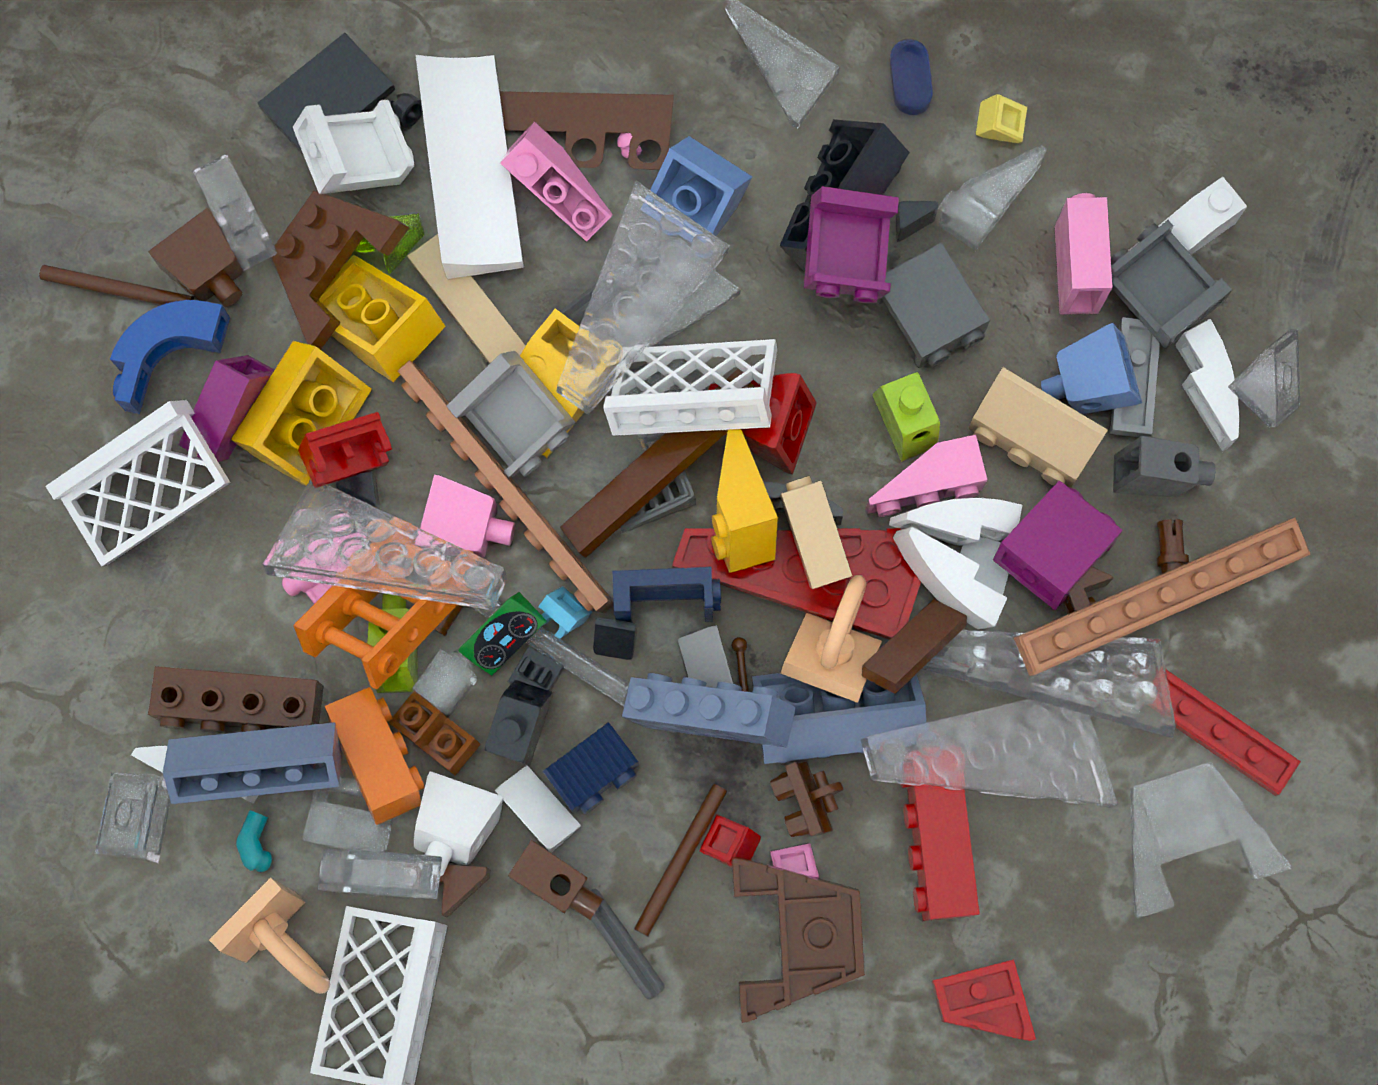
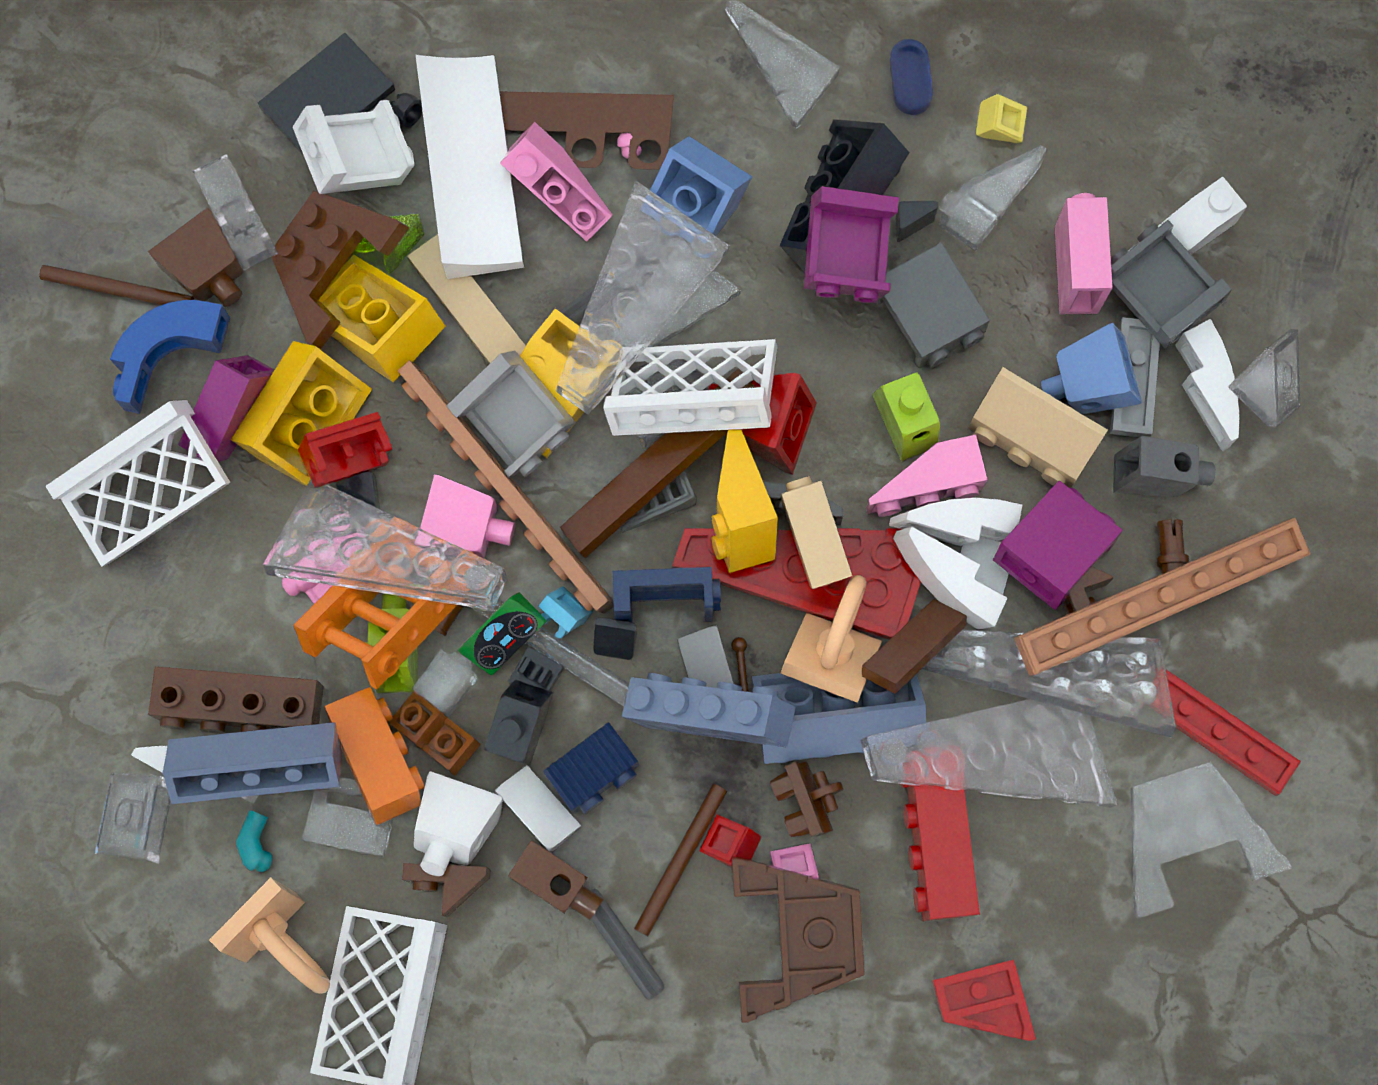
clear slope [318,849,442,900] -> none

